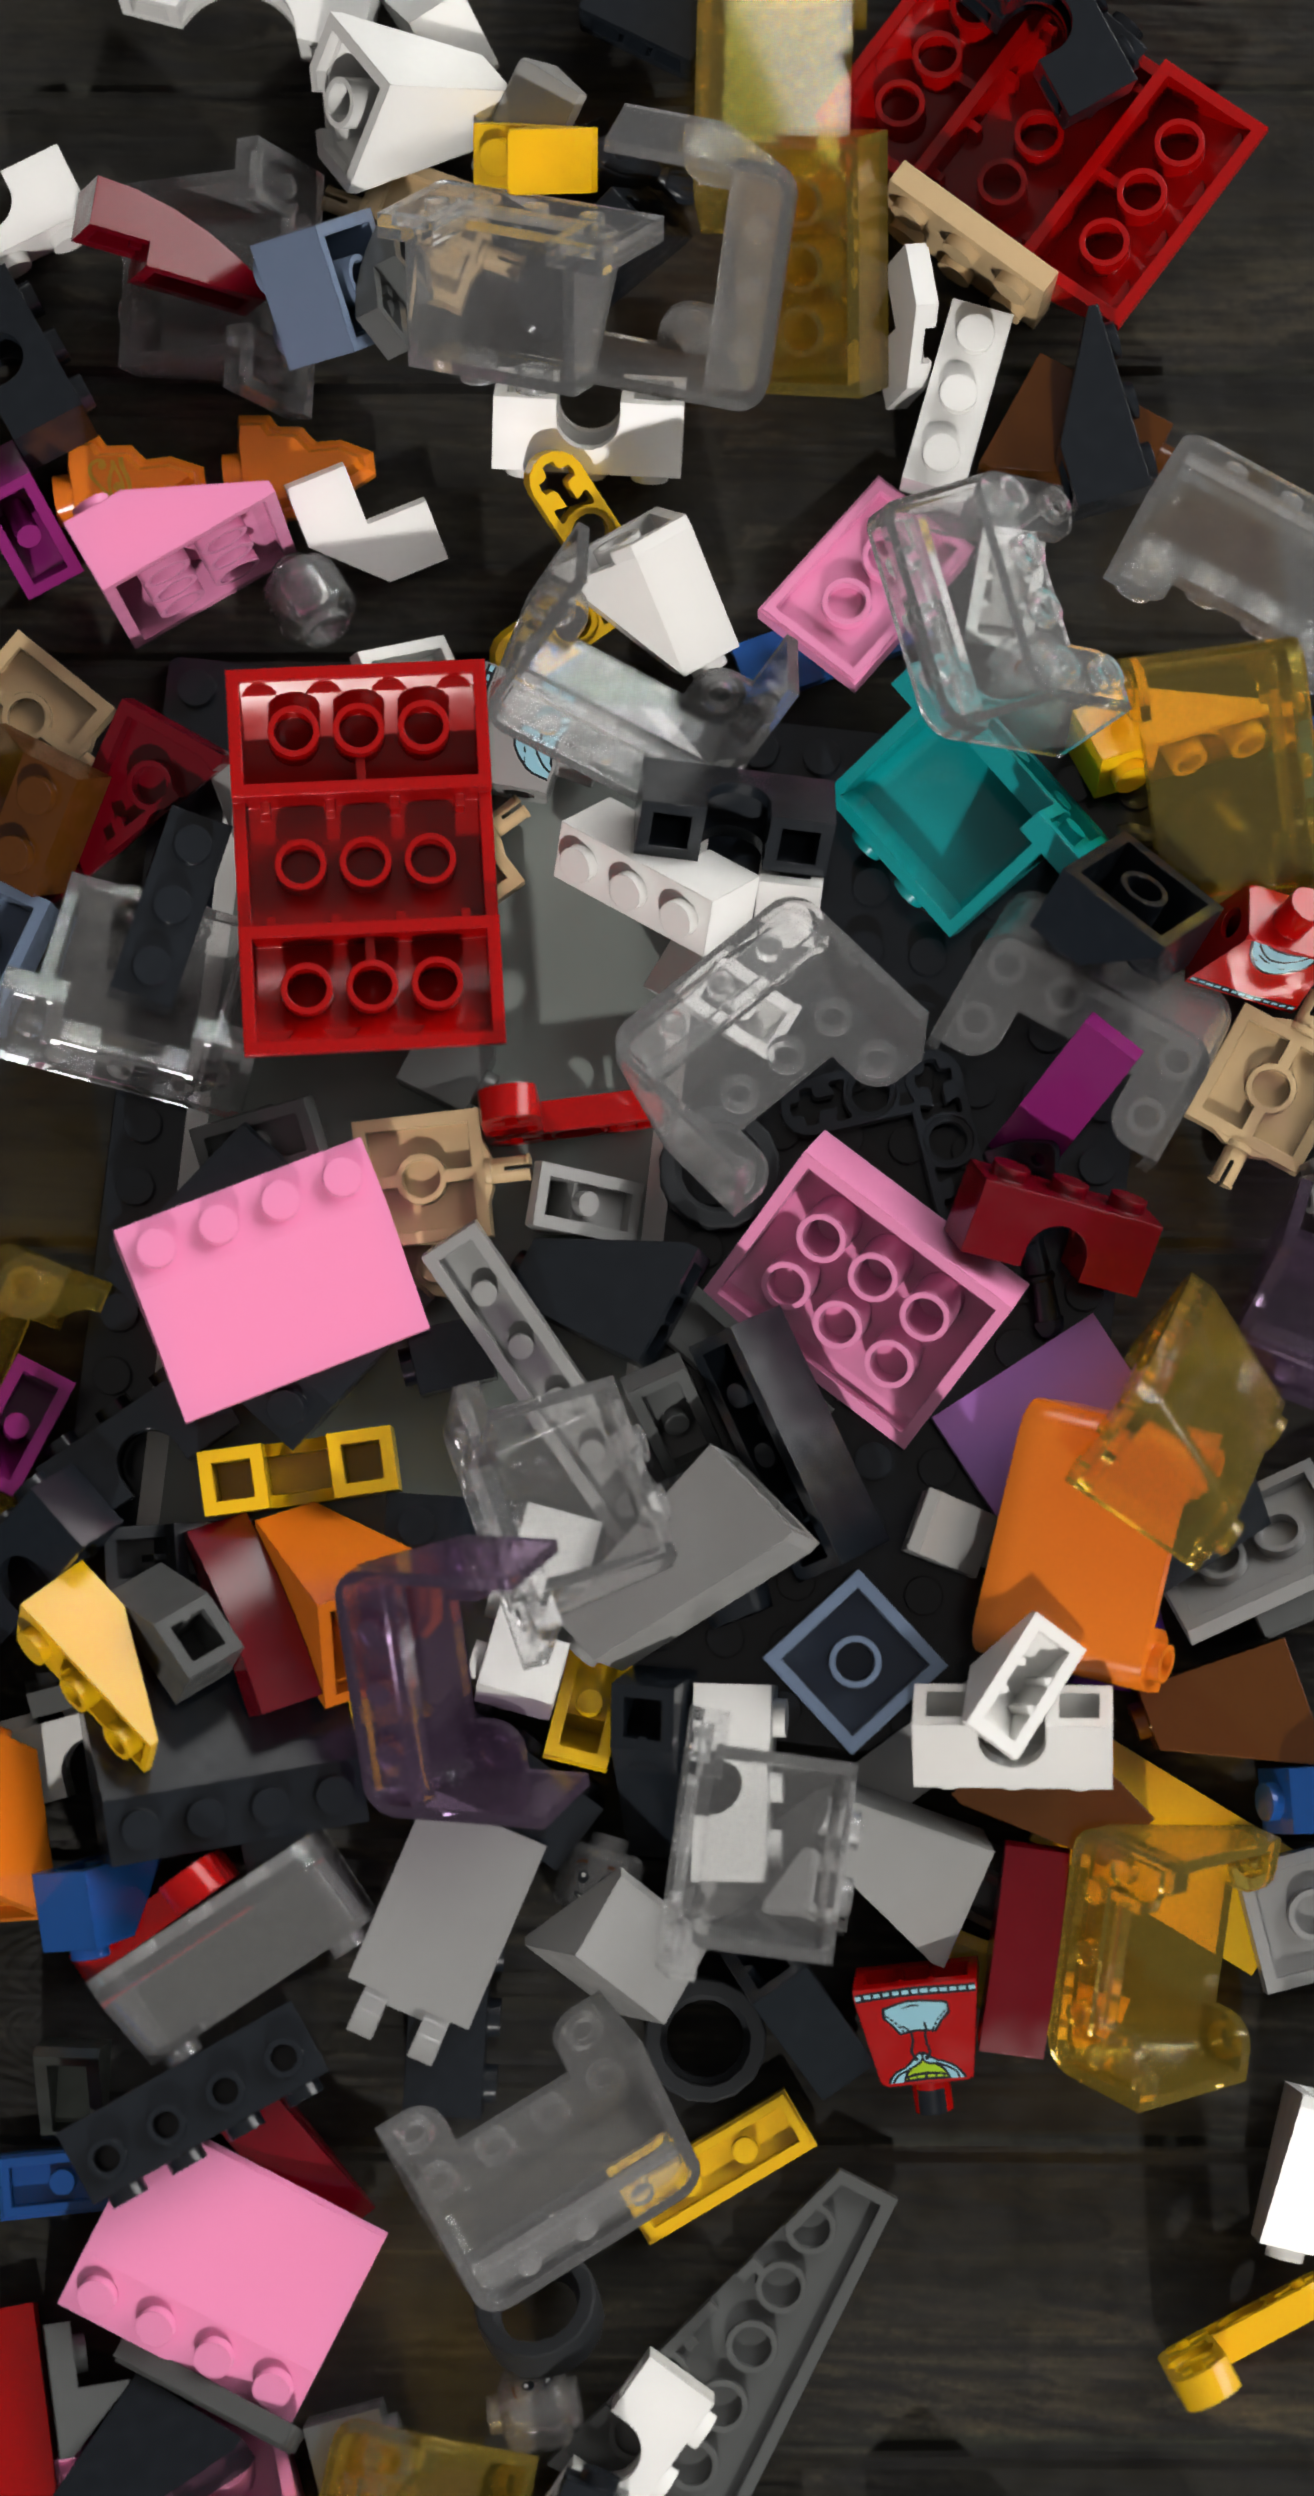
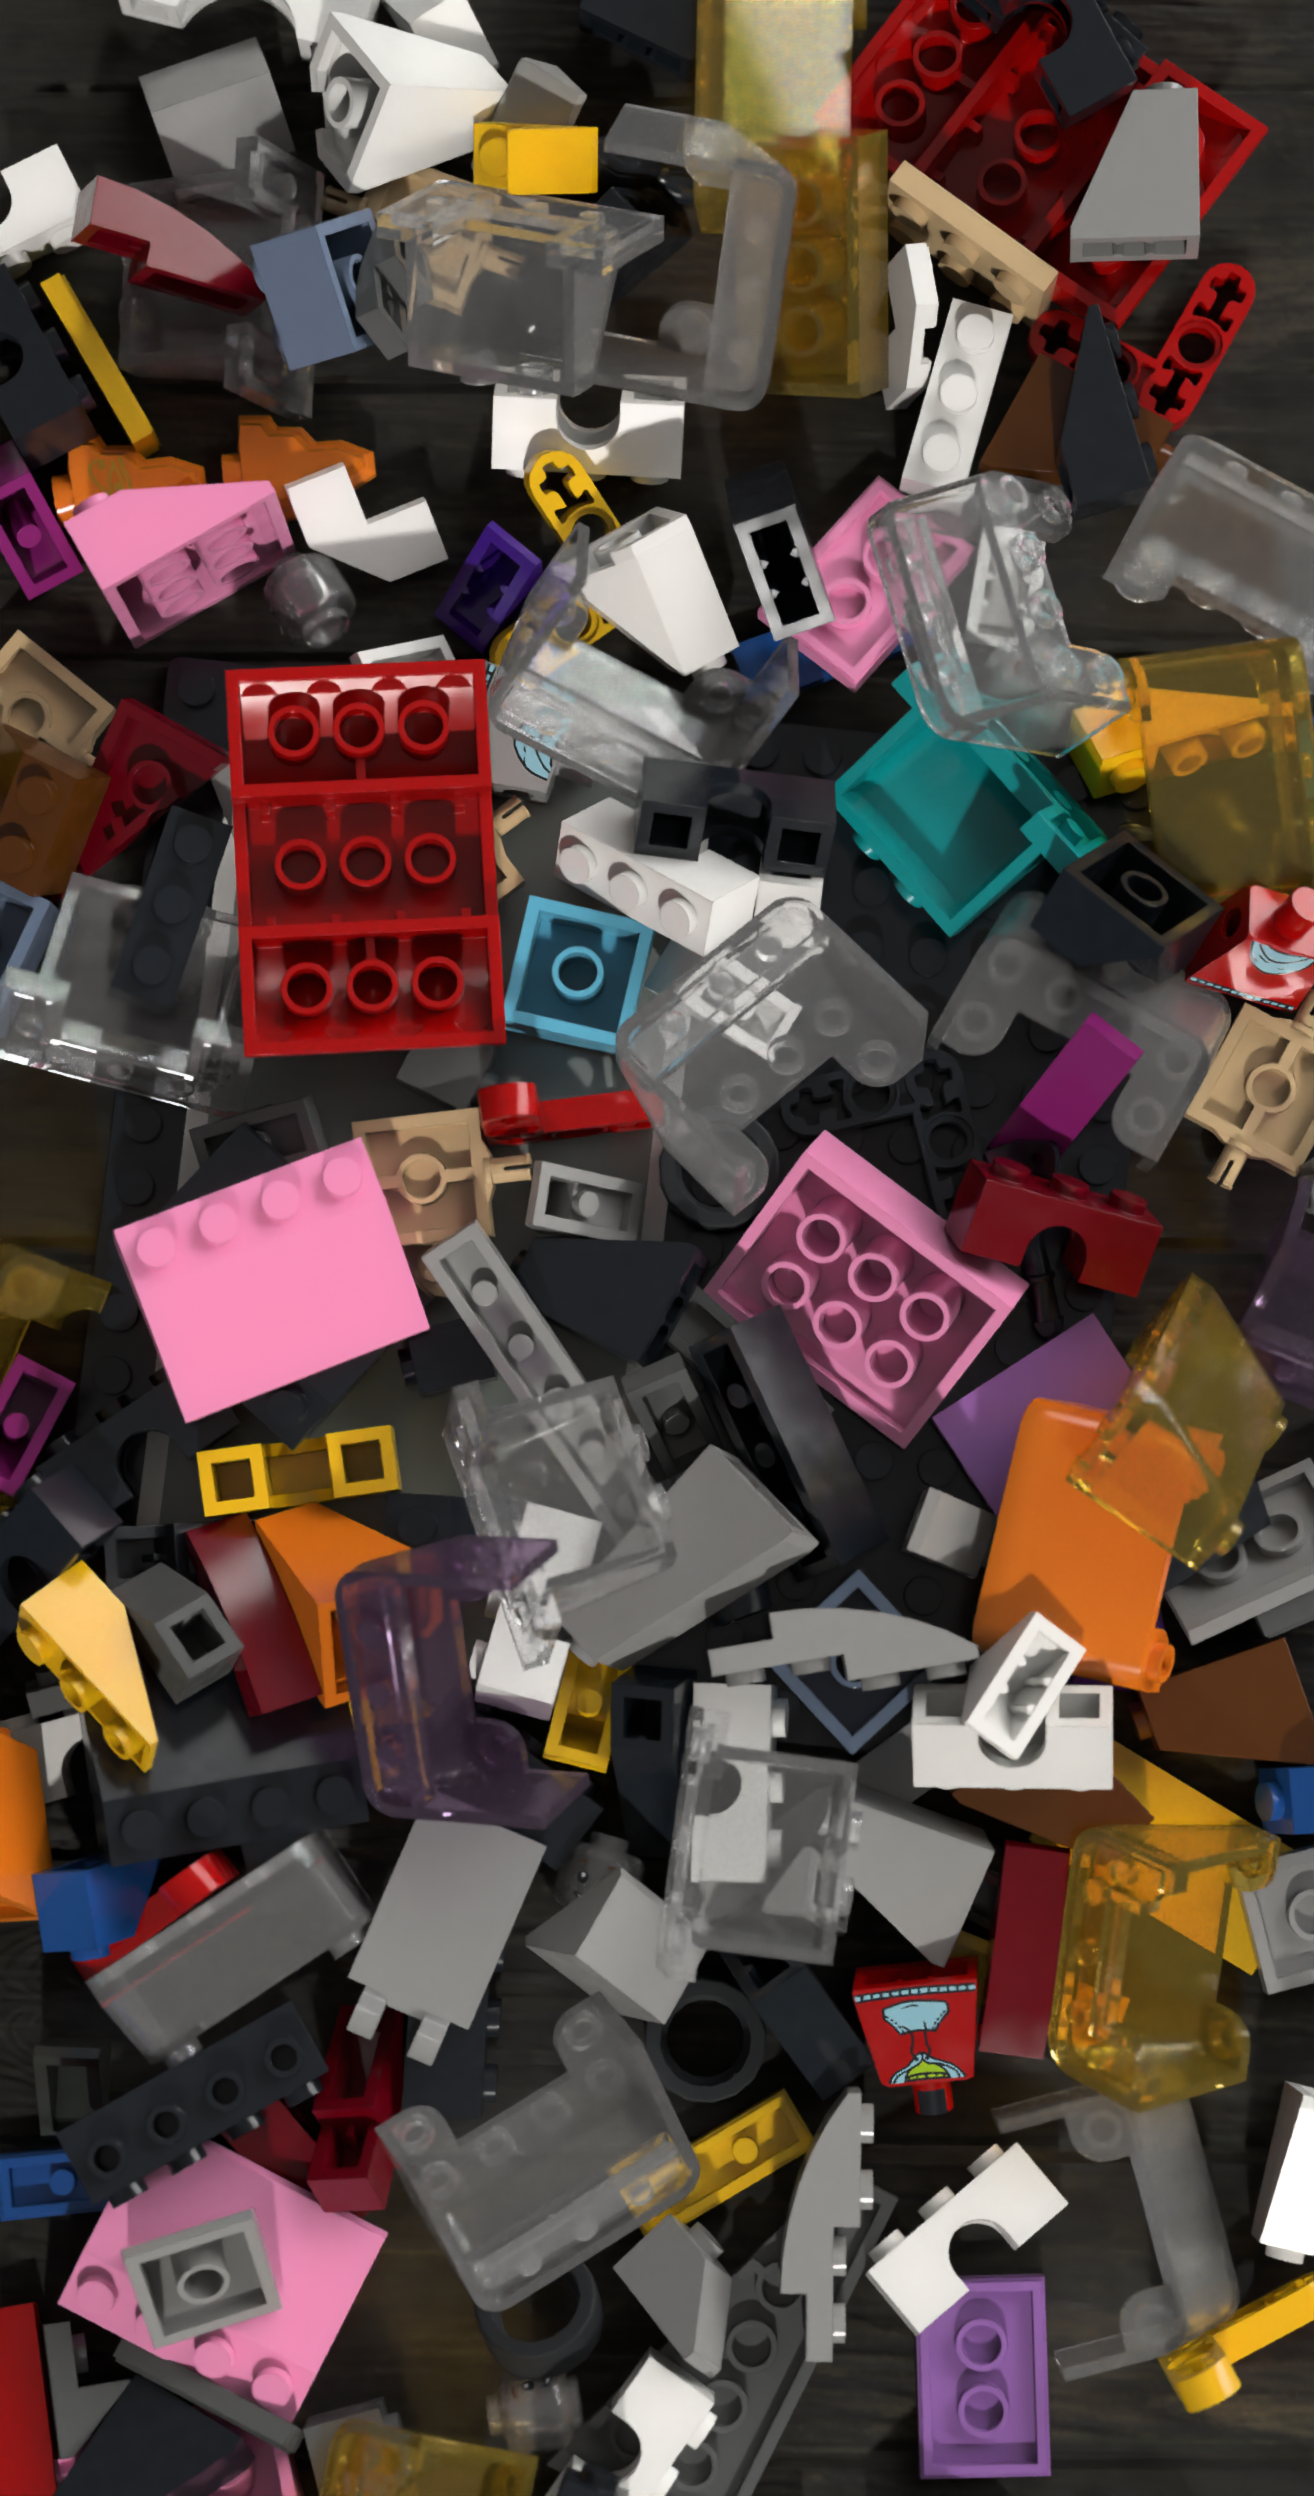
none -> yellow tile [40,273,160,458]
none -> light grey slope [121,2208,283,2349]
none -> light grey slope [138,37,297,195]
none -> dark red slope [306,2005,405,2213]
none -> dark purple slope [434,521,545,654]
none -> medium azure brick [504,895,655,1058]
none -> light grey slope [613,2213,732,2379]
none -> light grey slope [707,1608,980,1691]
none -> black slope [724,459,835,642]
none -> light grey slope [779,2086,874,2362]
none -> white arch [865,2142,1069,2336]
none -> medium lavender tile [915,2273,1051,2479]
none -> clear windscreen [990,2068,1240,2382]
none -> red beam [1027,263,1256,433]
none -> light grey slope [1070,82,1200,262]

